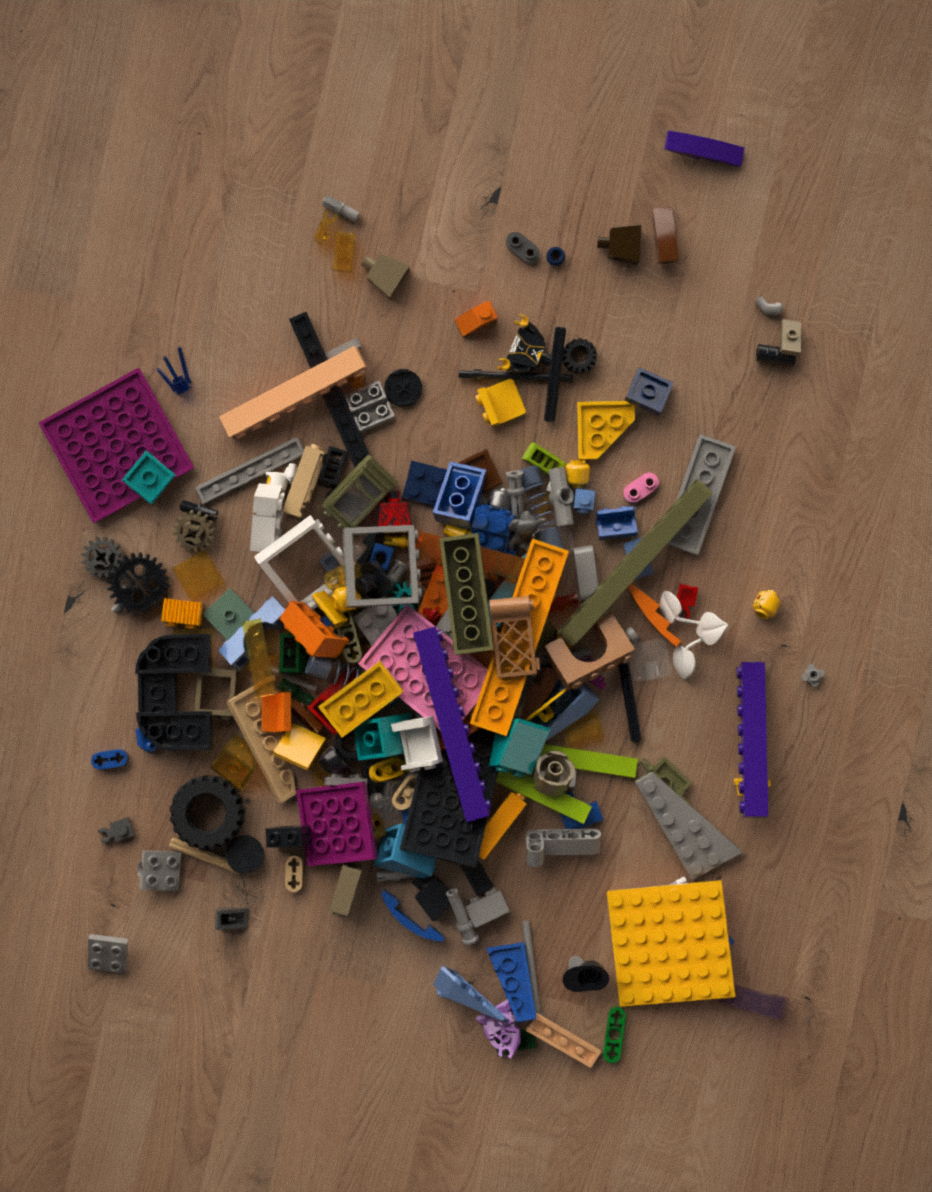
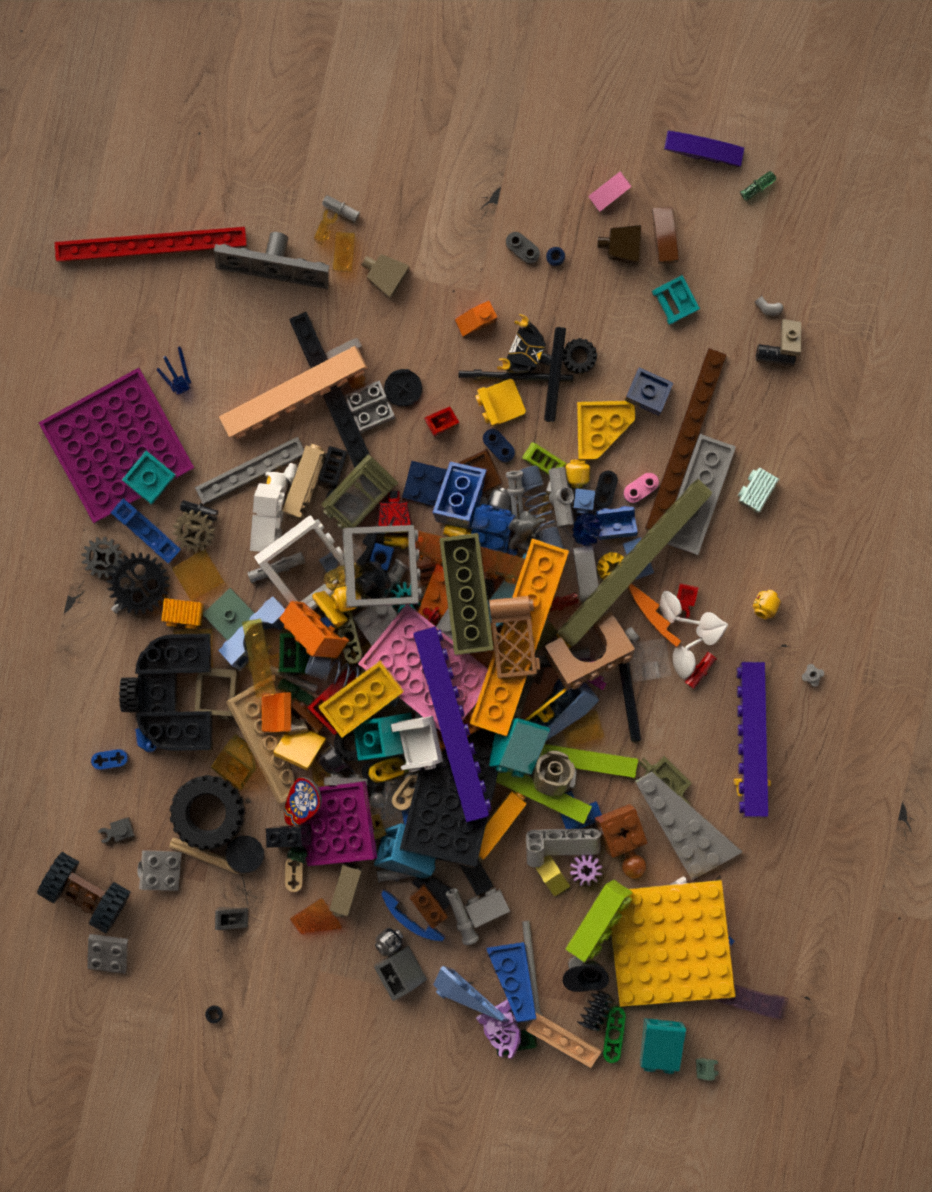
none -> black plate [37,852,131,934]
none -> red plate [54,227,247,262]
none -> blue slope [110,498,181,564]
none -> black tyre [119,677,138,712]
none -> black bush [205,1005,223,1023]
none -> dark grey plate [214,232,330,289]
none -> light grey pin [247,552,305,583]
none -> shield [284,777,322,826]
none -> clear green tile [287,846,307,864]
none -> dark tan tile [288,715,308,735]
none -> clear orange slope [290,897,343,934]
none -> dark grey slope [374,945,427,1001]
none -> flat silver head [375,927,403,956]
none -> reddish brown brick [409,884,448,929]
none -> red slope [424,406,460,437]
none -> dark blue plate [483,429,515,462]
none -> light yellow slope [535,855,570,897]
none -> lime brick [565,880,633,963]
none -> lavender gear [570,855,602,886]
none -> clear blue gear [571,513,603,546]
none -> black piece [577,990,615,1031]
none -> bright pink slope [588,171,632,212]
none -> black plate [594,470,618,509]
none -> dark orange brick [594,804,648,879]
none -> yellow gear [597,552,624,580]
none -> teal slope [639,1018,686,1074]
none -> reddish brown plate [645,348,727,530]
none -> teal plate [651,275,700,325]
none -> red pin [685,652,717,689]
none -> sand green tile [696,1058,719,1081]
none -> light aqua brick [738,468,779,513]
none -> clear green axle [740,171,776,202]

